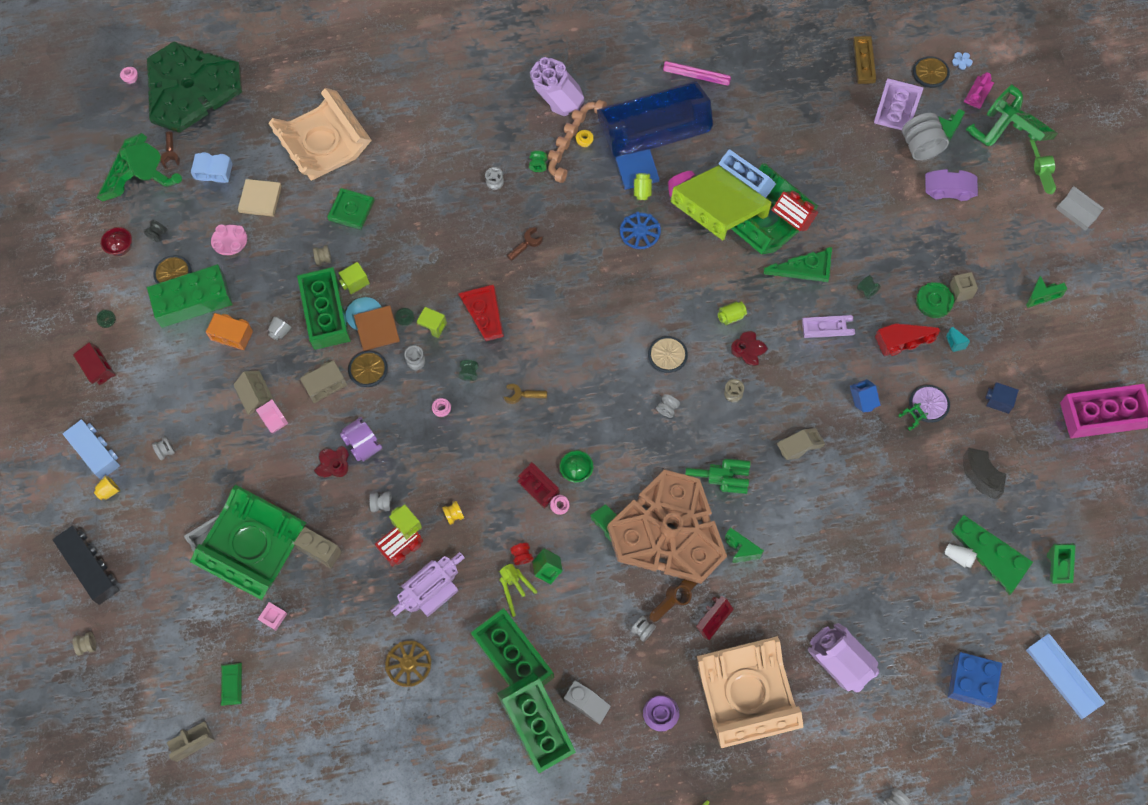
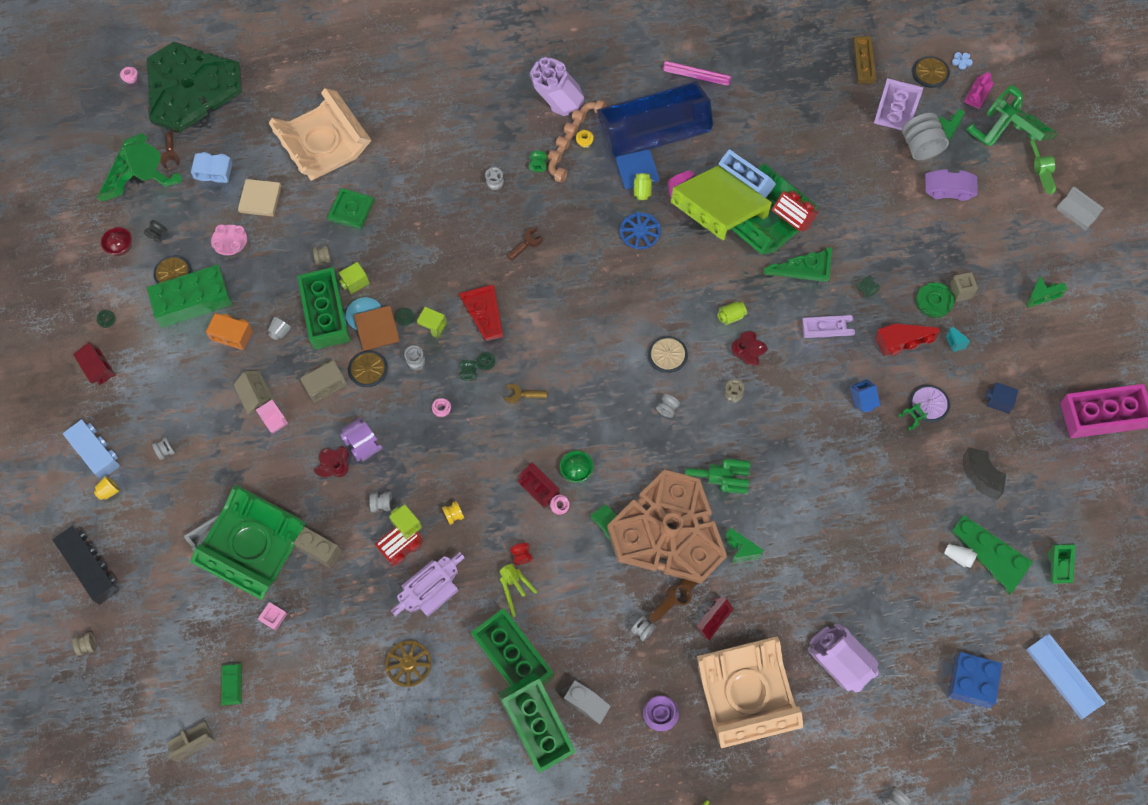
green panel [532,548,563,585] -> none
dark tan slope [777,428,825,460] -> none
none -> clear green plate [477,352,496,370]

